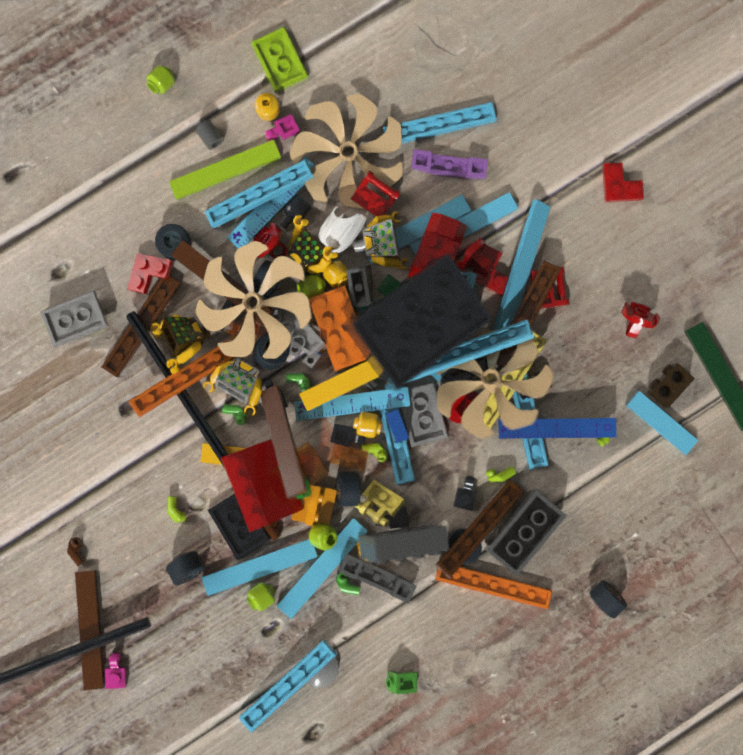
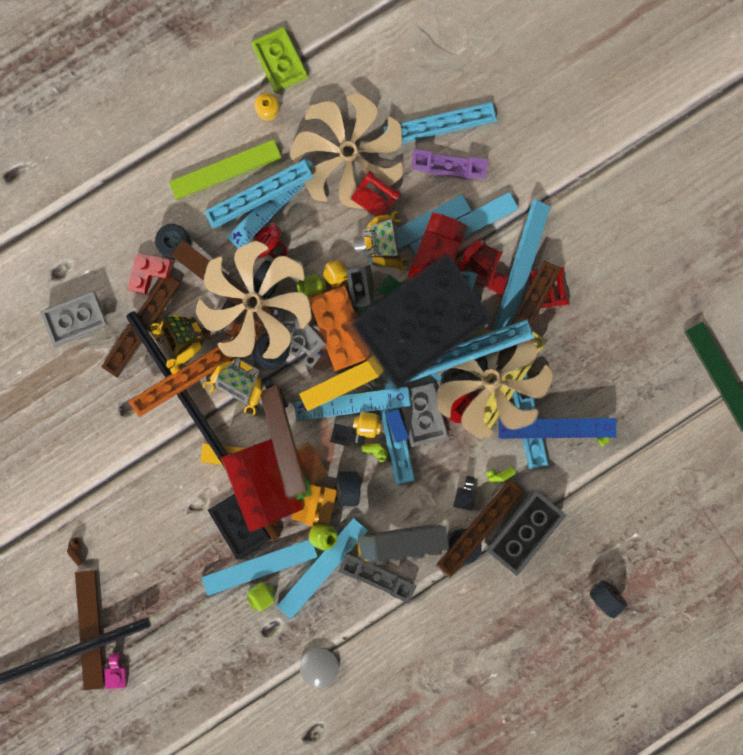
lime head [146,65,175,94] -> none
black wheel [166,551,205,585] -> none
lime arm [167,496,187,523] -> none
dark grey brick [195,119,224,150] -> none
bright green arm [222,404,248,425] -> none
medium azure tile [239,639,338,733] -> none
dark pink plate [265,114,300,141] -> none
black piece [280,195,312,230] -> none
torso [286,215,338,275] -> none
bright green arm [286,373,312,391] -> none
white hair [318,206,367,253] -> none
clear orange hips [330,444,368,471] -> none
bright green arm [336,573,361,596] -> none
light yellow plate [355,480,405,527] -> none
black plate [375,506,409,529] -> none
bright green bracket [386,671,417,695] -> none
orange tile [435,566,552,609] -> none
red plate [602,162,644,202] -> none
red tile [621,302,660,339] -> none
medium azure tile [626,391,699,455] -> none
dark brown brick [647,363,695,408] -> none

